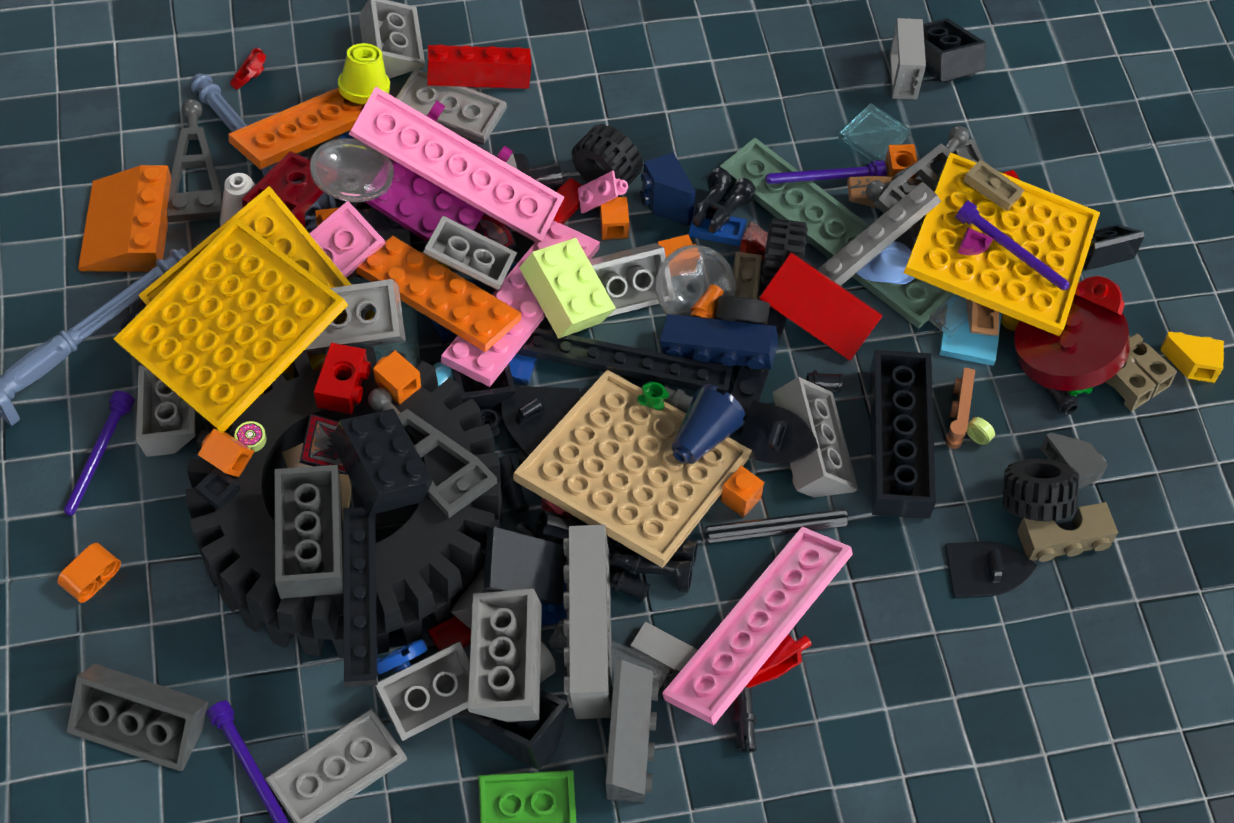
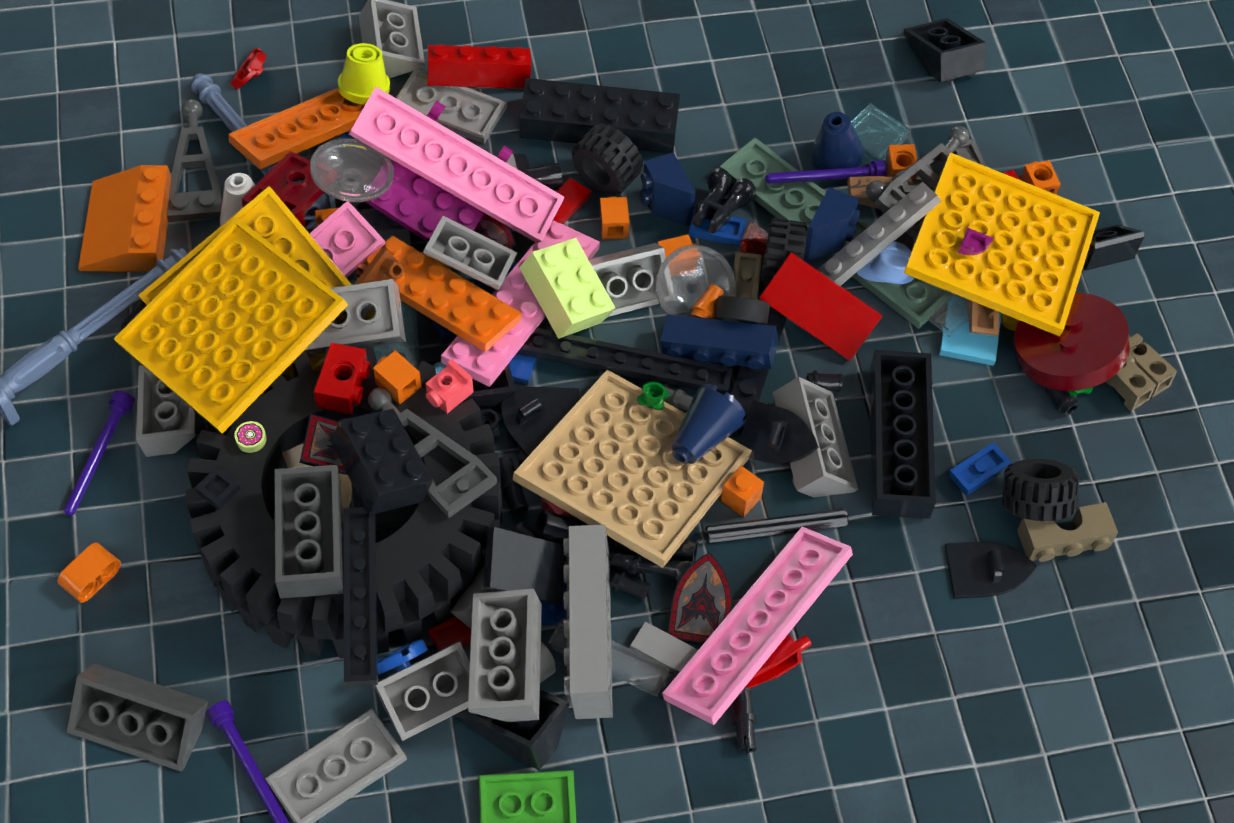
orange brick [198,429,255,477] -> none
bright pink hinge [578,171,628,213] -> none
slope [606,659,659,802] -> none
light grey window [890,18,926,100] -> none
nougat plate [945,368,975,449] -> none
dark purple piece [955,200,1070,291] -> none
dark tan plate [963,159,1024,211] -> none
yellowish green tile [966,417,995,445] -> none
dark grey slope [1040,432,1108,490] -> none
red plate [1075,276,1125,315] -> none
yellow slope [1161,331,1224,383] -> none
none -> dark orange hips [354,248,405,285]
none -> coral brick [426,359,473,414]
none -> black brick [519,78,680,153]
none -> shield [668,552,732,643]
none -> dark blue slope [804,187,861,261]
none -> dark blue cone [812,112,864,170]
none -> blue plate [948,442,1012,496]
none -> orange brick [1020,160,1061,195]

